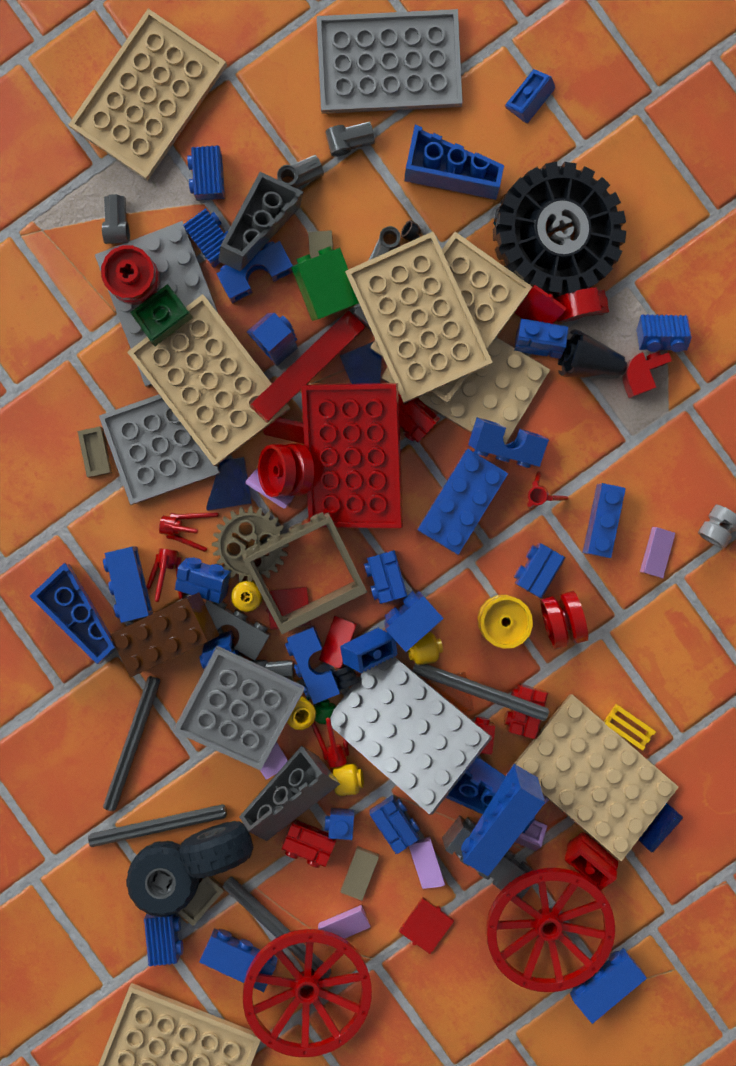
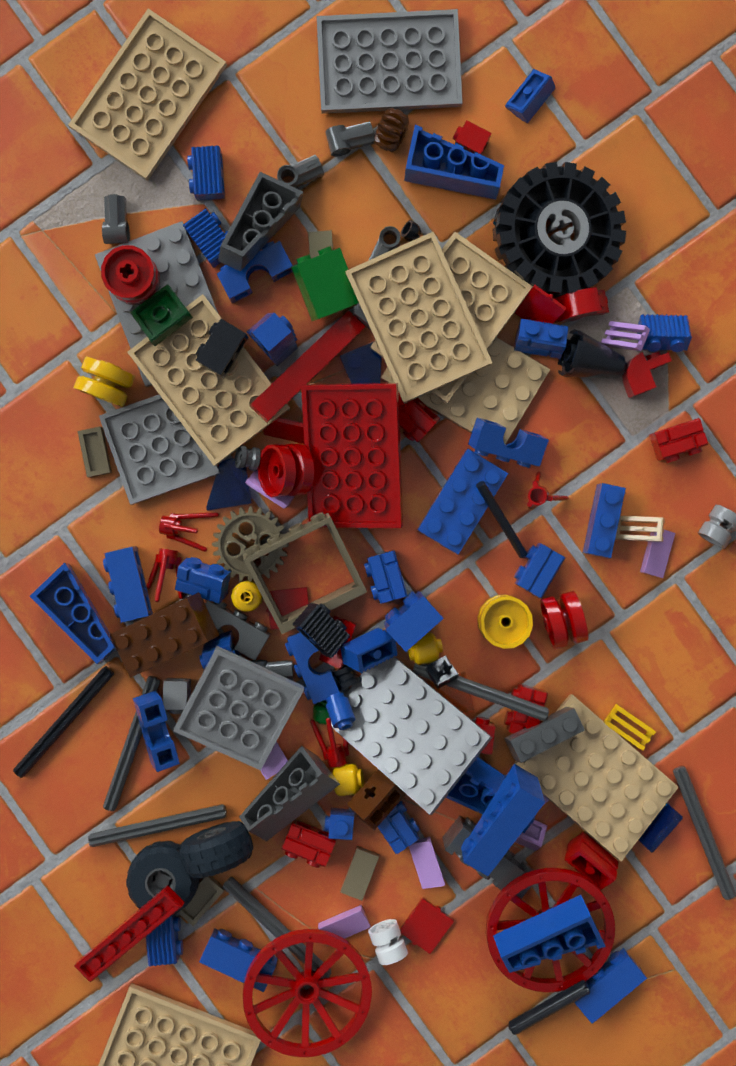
yellow head [287,696,316,730] -> none
none -> black axle [13,666,114,778]
none -> yellow wheel [73,356,135,407]
none -> red tile [74,885,185,982]
none -> blue arch [132,691,180,772]
none -> light grey brick [163,678,191,714]
none -> black brick [196,319,248,379]
none -> dark grey wheel [235,445,260,471]
none -> black brick [292,603,350,658]
none -> blue brick [326,692,356,730]
none -> reddish brown brick [347,769,406,830]
none -> white wheel [368,919,408,965]
none -> reddish brown gear [374,108,409,152]
none -> black tile [425,655,458,689]
none -> red brick [453,120,492,155]
none -> black bar [476,481,527,558]
none -> blue wedge [493,895,606,973]
none -> dark grey arch [504,707,585,763]
none -> black axle [508,980,590,1035]
none -> lavender tile [601,321,650,351]
none -> tan tile [615,516,665,542]
none -> red brick [649,418,708,463]
none -> dark grey axle [673,766,736,900]

